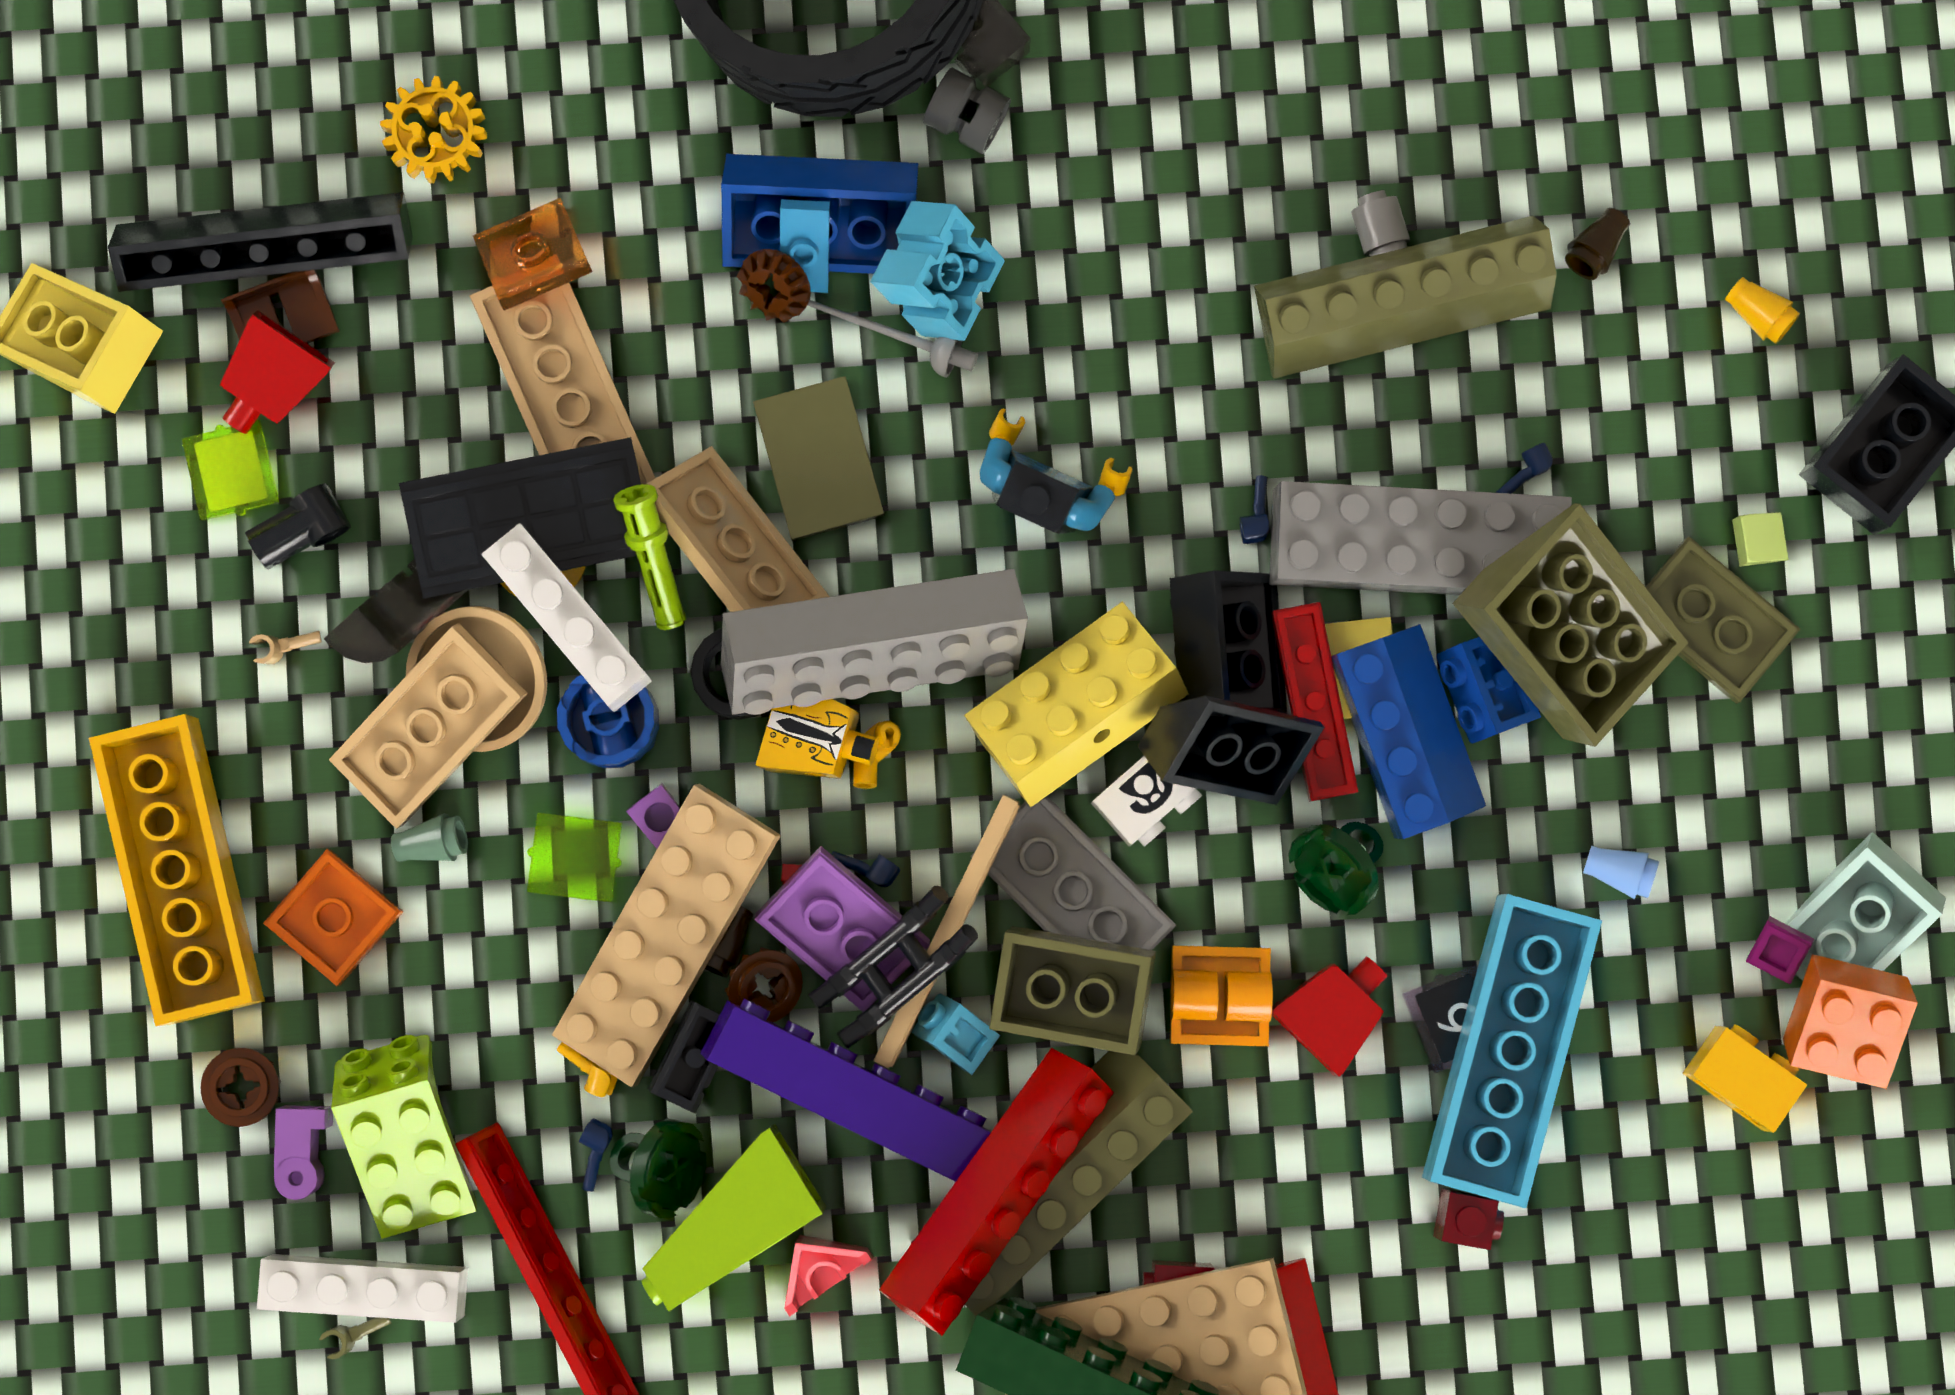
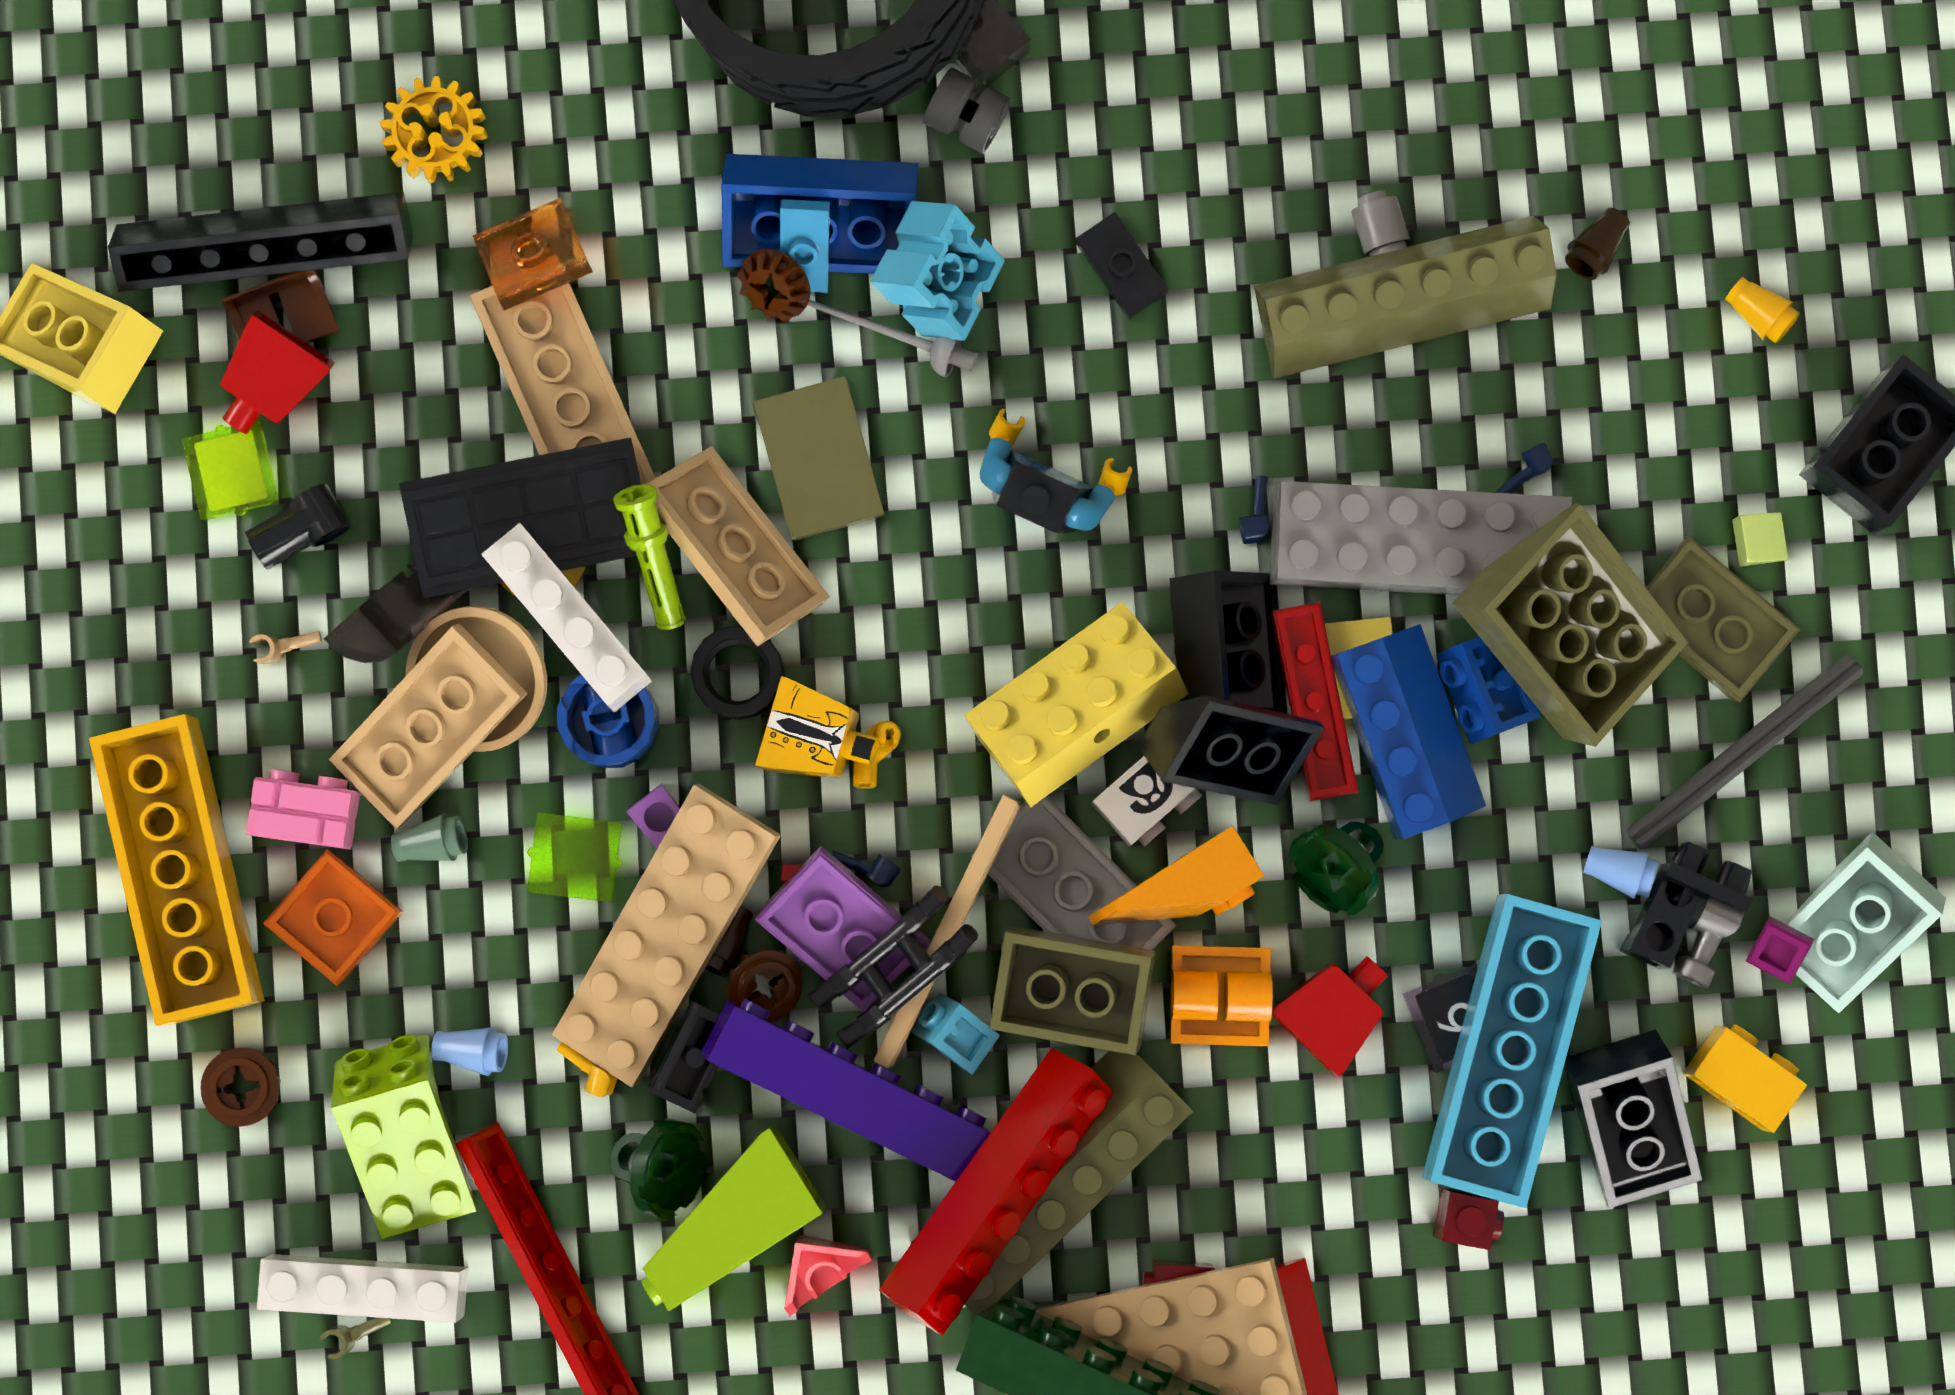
medium lavender leg [274,1105,333,1200] -> none
dark blue hand [579,1119,613,1192] -> none
light grey brick [721,569,1028,715] -> none
brick [1783,954,1918,1089] -> none
none -> bright pink brick [246,769,360,850]
none -> light blue cone [431,1027,508,1076]
none -> black plate [1075,212,1169,320]
none -> light orange slope [1088,826,1265,925]
none -> black slope [1564,1029,1702,1208]
none -> black hips [1620,842,1753,988]
none -> dark grey axle [1626,655,1863,849]

